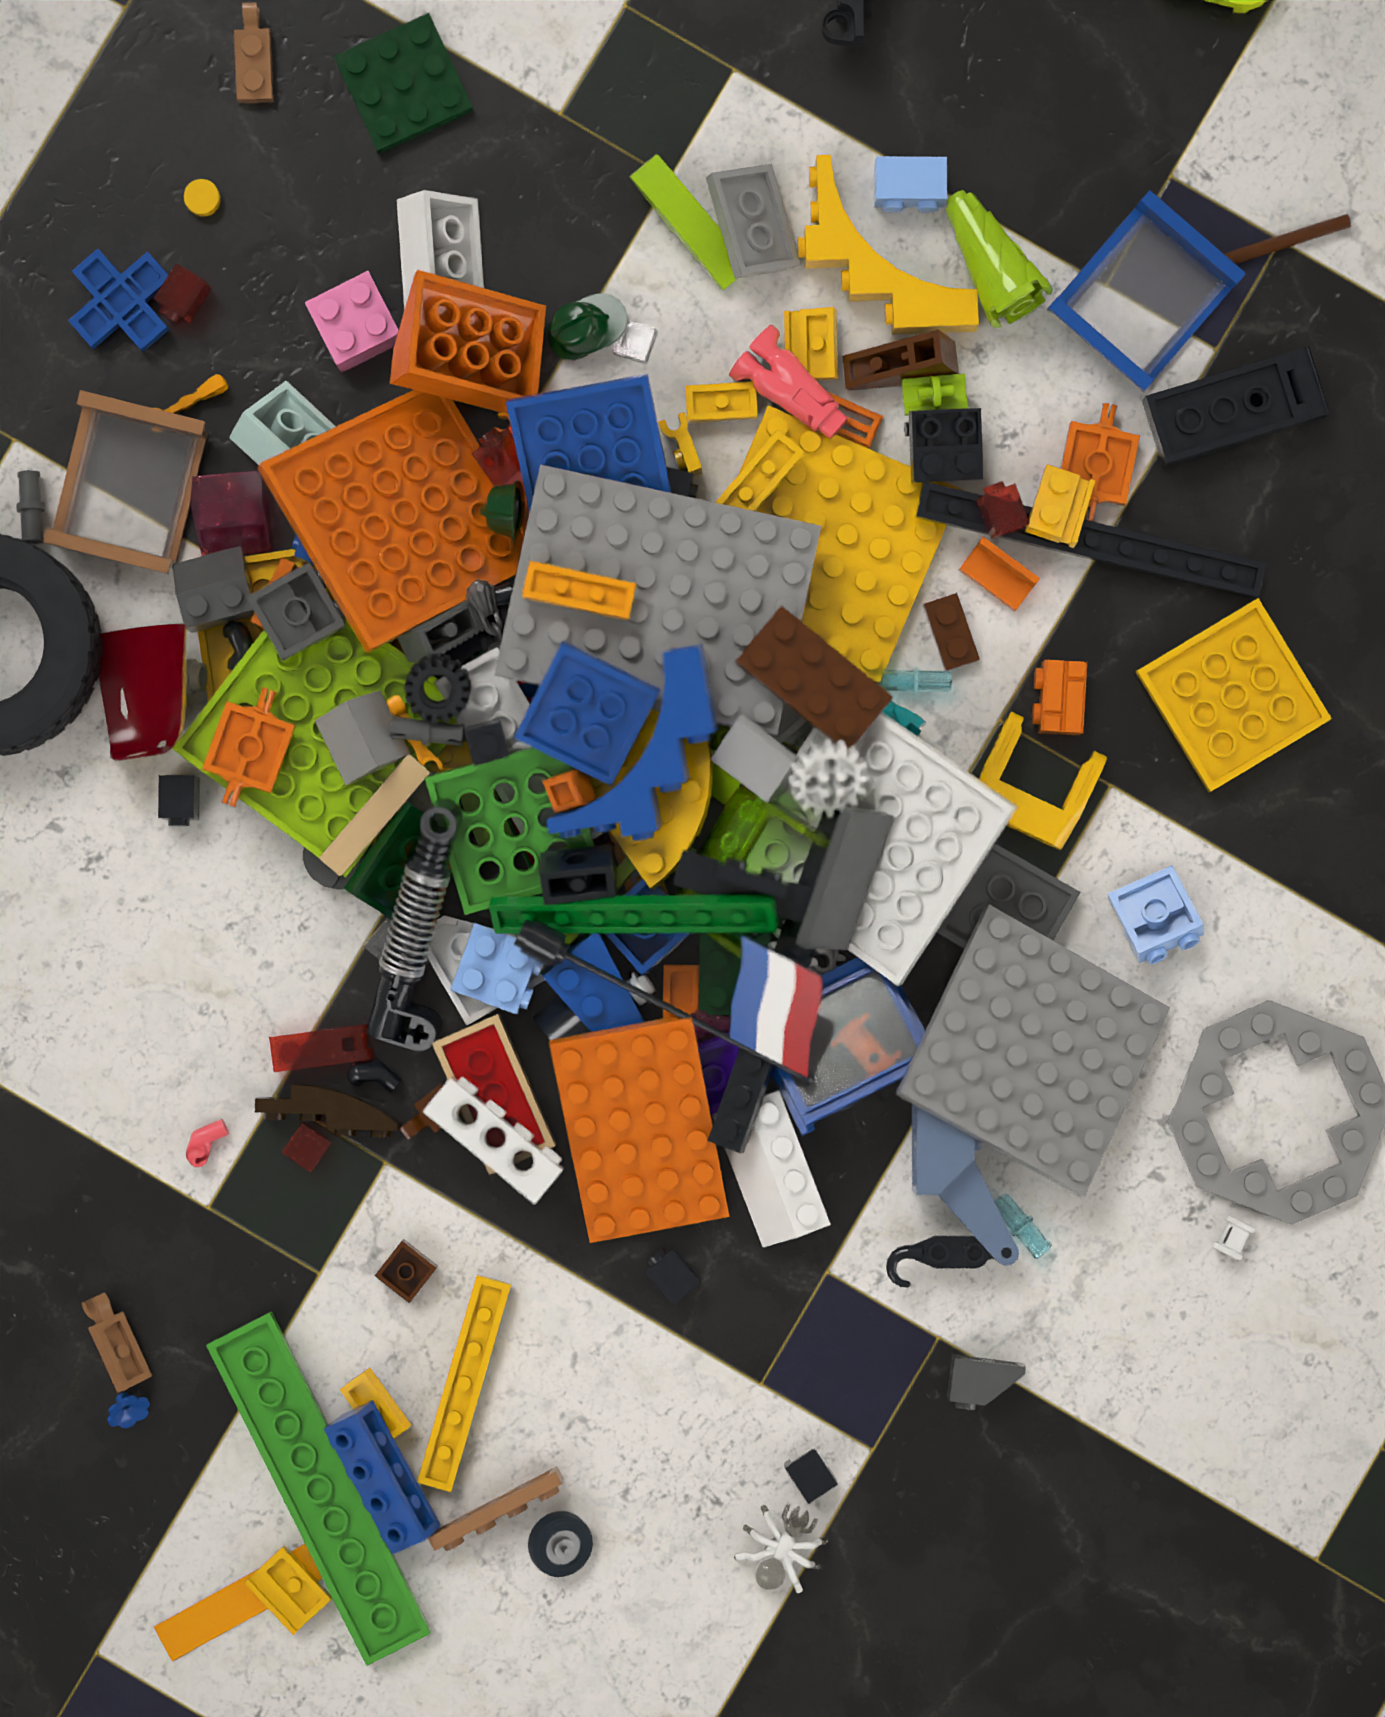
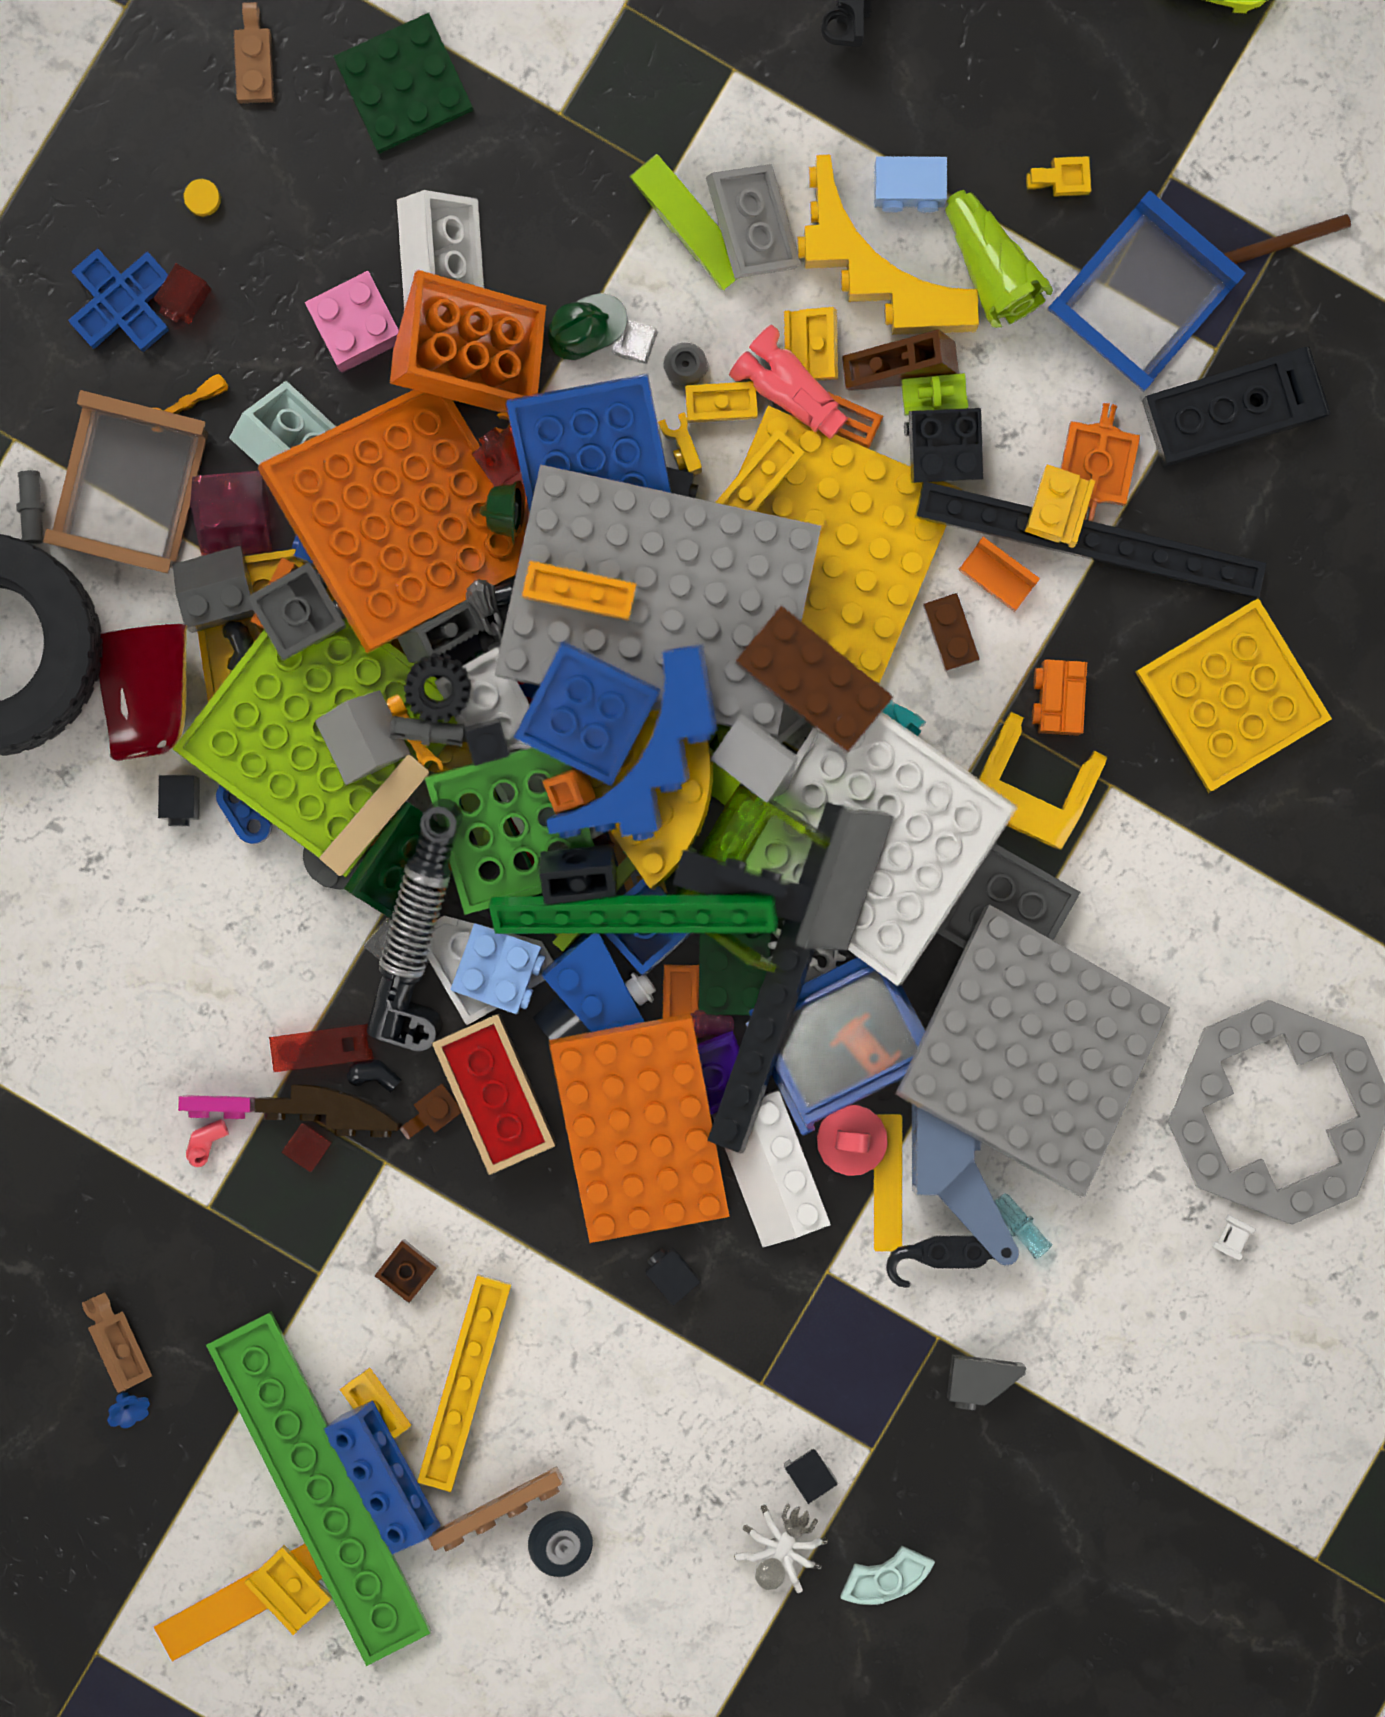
light grey plate [186,659,207,694] -> none
orange plate [202,687,296,808] -> none
white brick [423,1076,564,1204] -> none
flag [514,919,823,1086] -> none
white gear [788,739,869,818] -> none
clear light blue axle [881,667,952,695] -> none
clear red brick [977,481,1030,540] -> none
light blue plate [1108,865,1204,964] -> none
none -> dark pink plate [178,1095,255,1119]
none -> blue plate [216,785,272,844]
none -> dark grey plate [663,343,708,385]
none -> coral tile [816,1105,888,1176]
none -> light aqua tile [840,1546,935,1605]
none -> yellow sticker [874,1115,902,1251]
none -> yellow plate [1026,156,1091,196]

